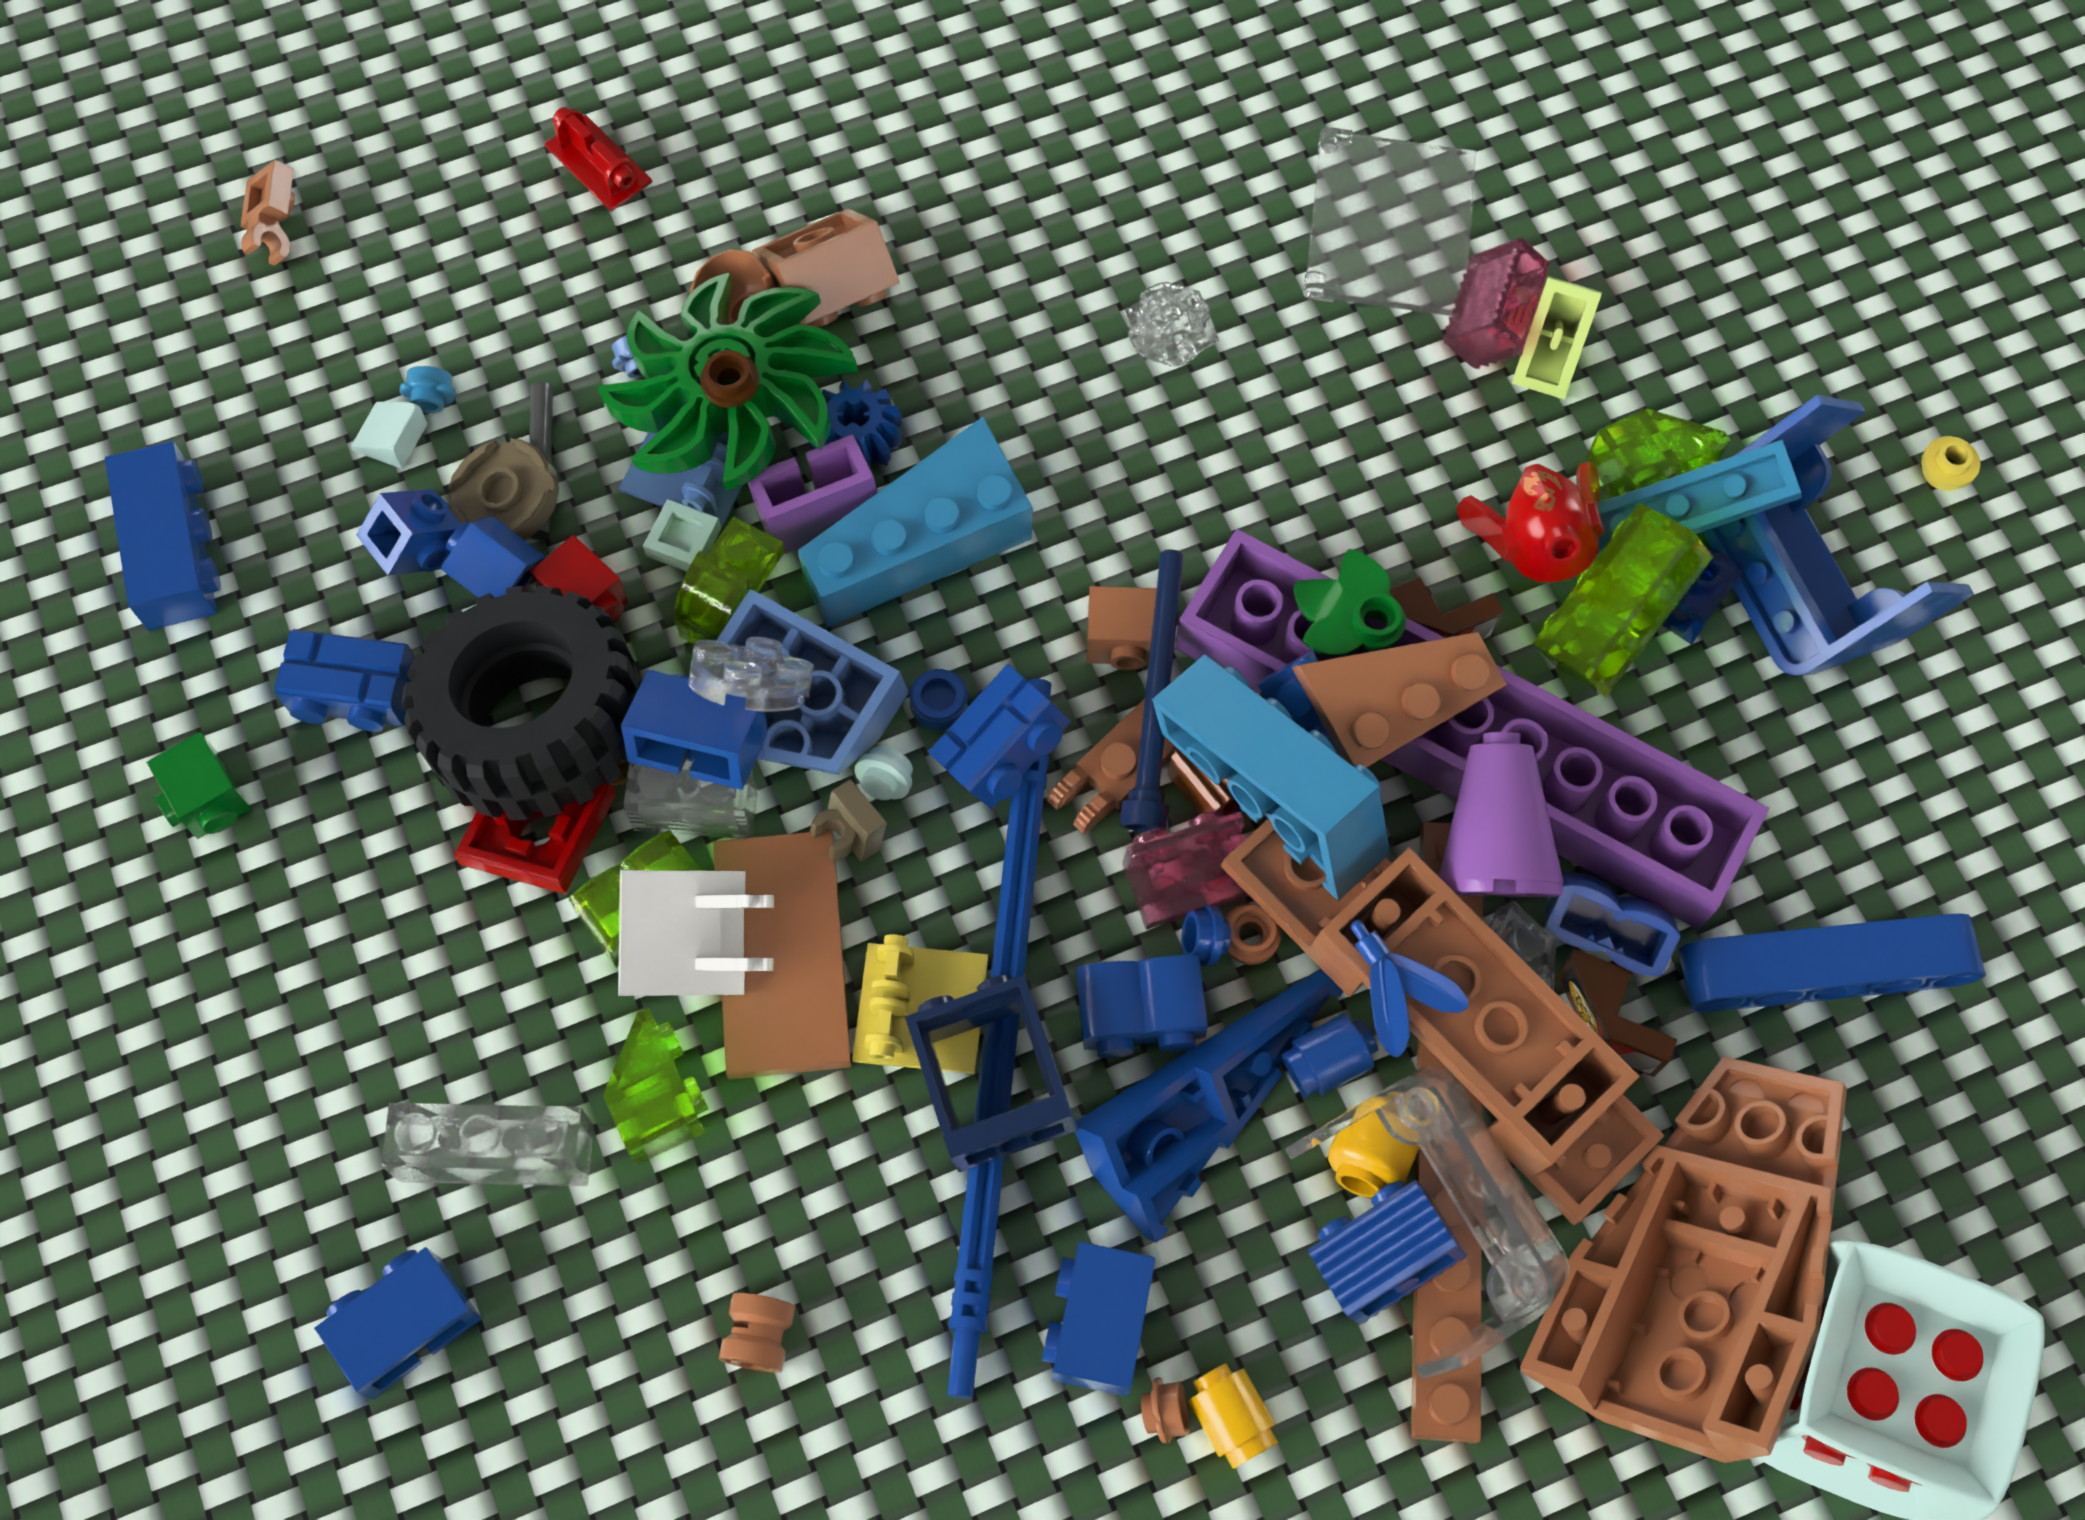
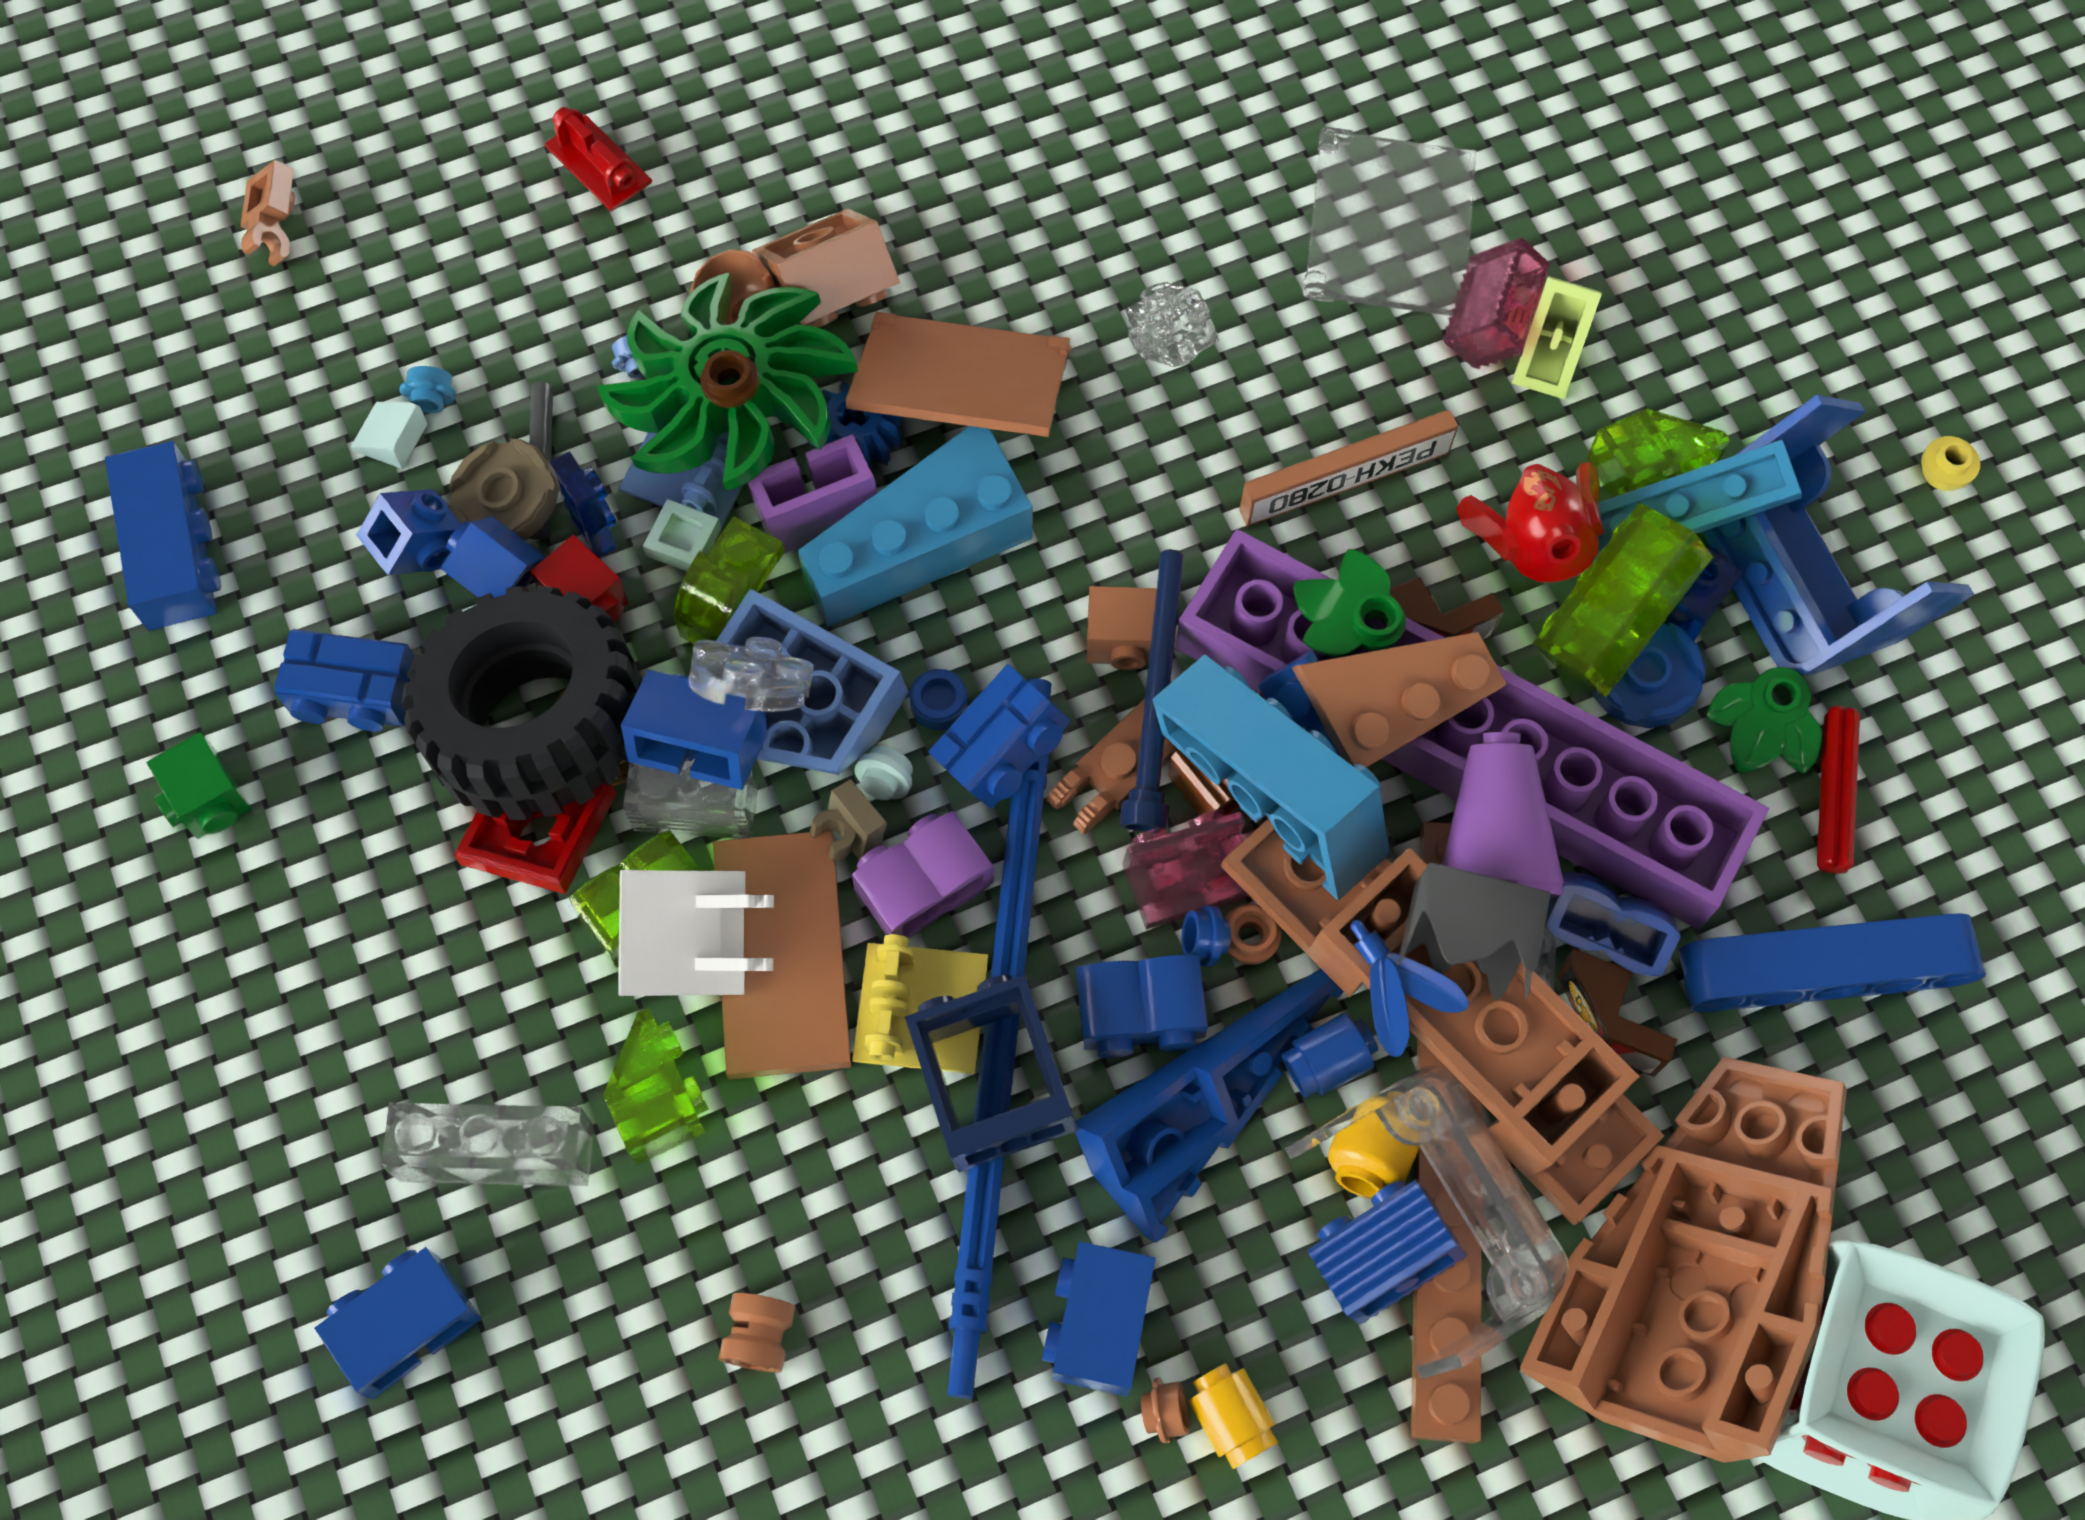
none -> clear blue plate [549,451,617,558]
none -> nougat piece [846,311,1071,437]
none -> medium lavender brick [852,811,994,939]
none -> tile [1239,410,1459,527]
none -> dark grey piece [1397,862,1550,1001]
none -> blue tile [1586,615,1706,729]
none -> green plate [1706,667,1822,774]
none -> red axle [1817,706,1860,874]

